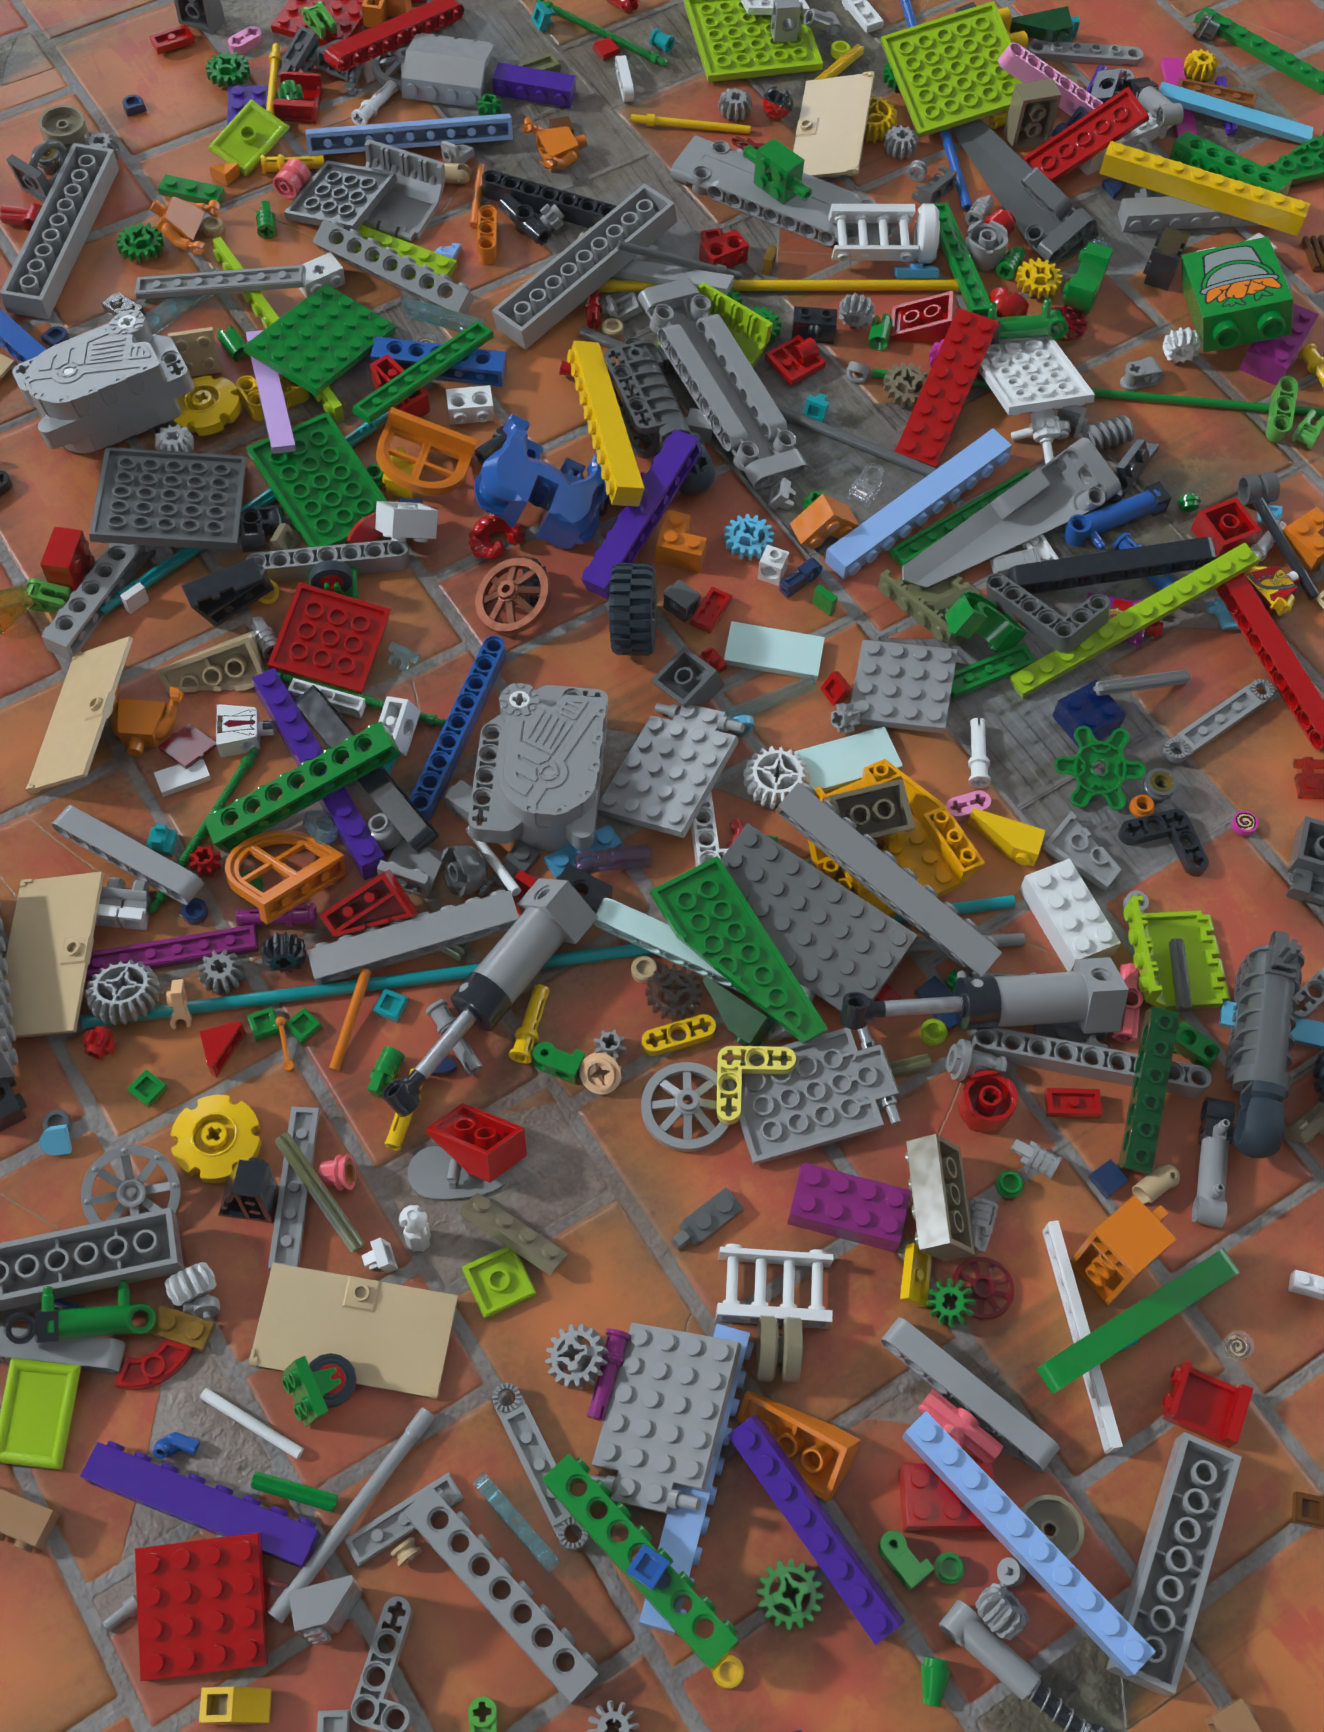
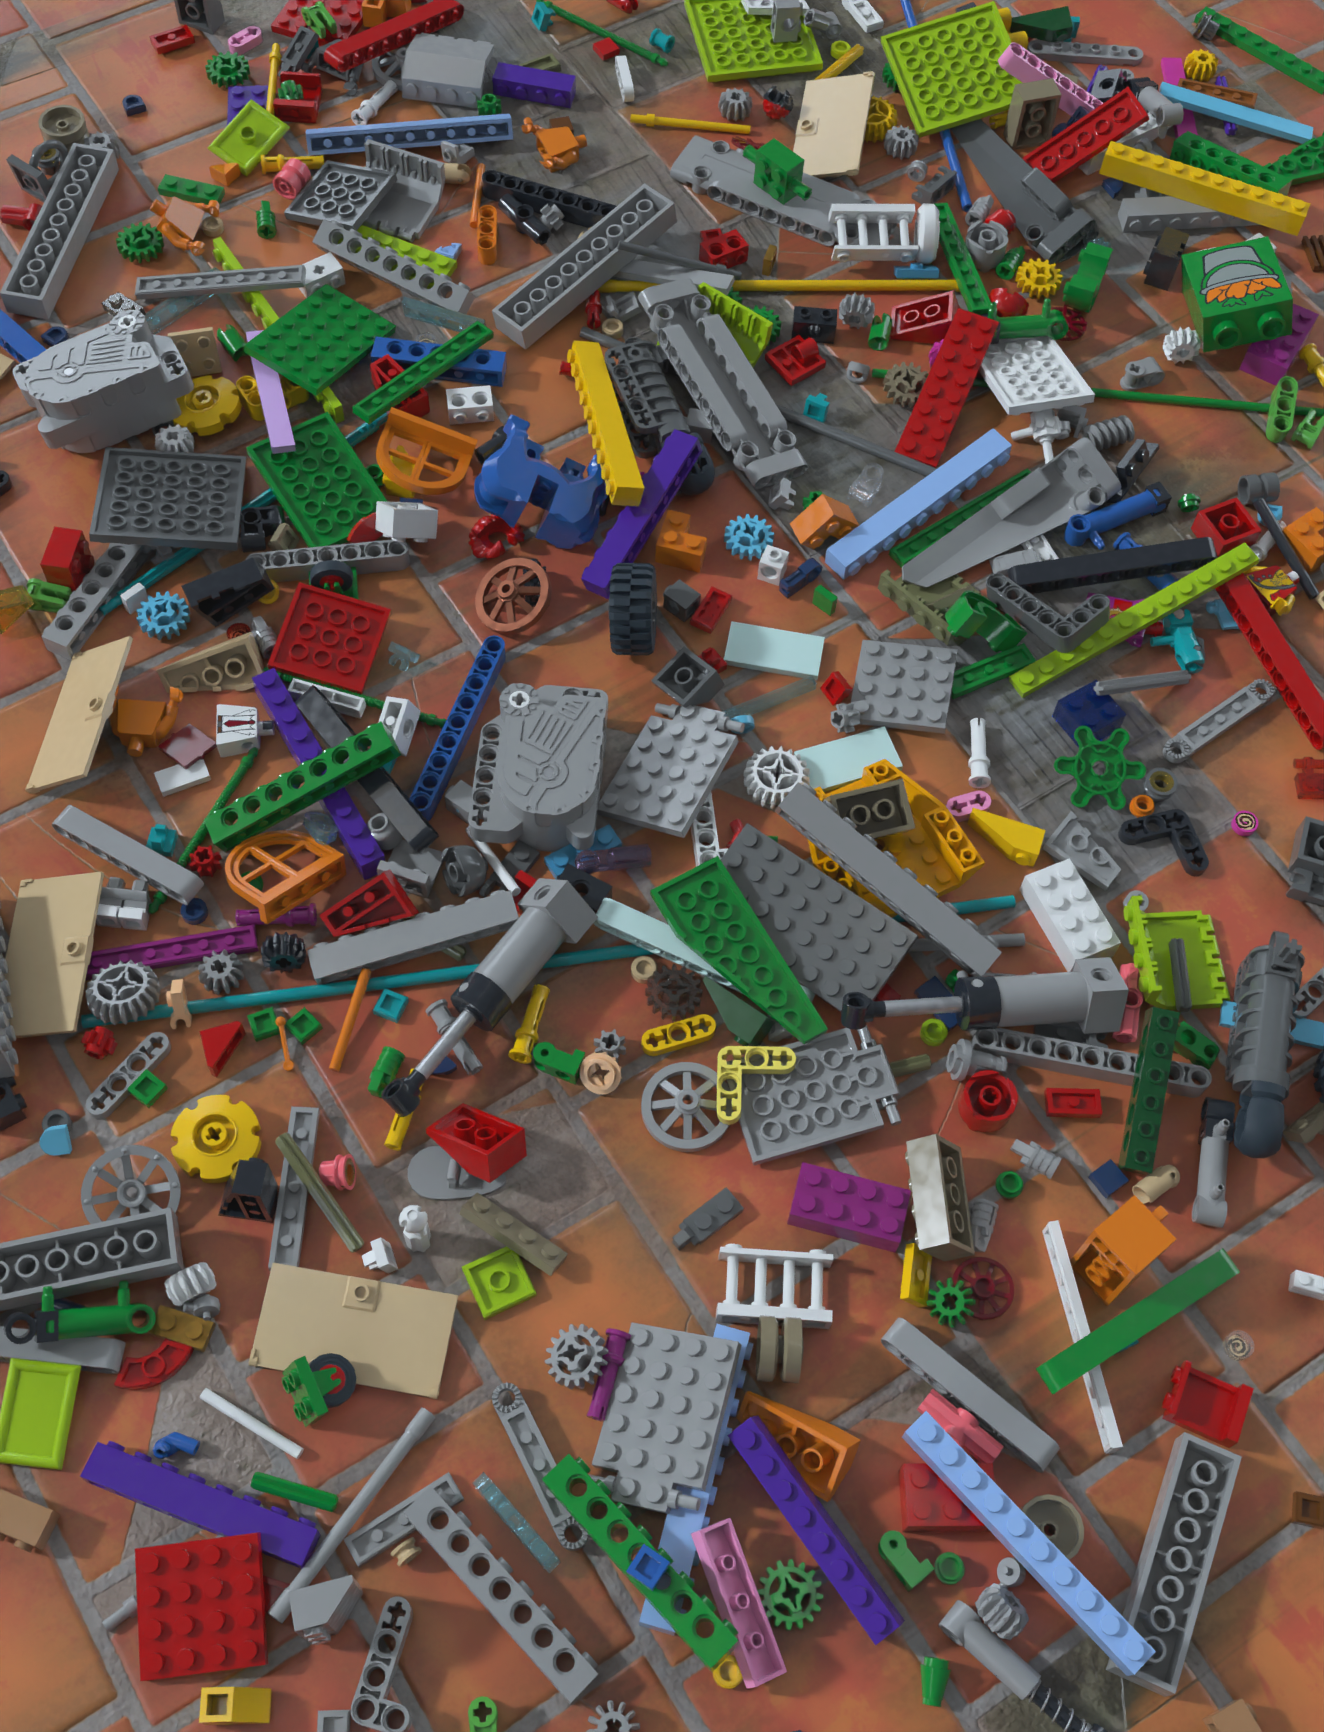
none -> light grey beam [86,1032,171,1119]
none -> medium azure gear [136,591,191,640]
none -> clear red tile [226,623,251,640]
none -> bright pink piece [691,1518,787,1689]
none -> teal piece [1150,609,1205,674]

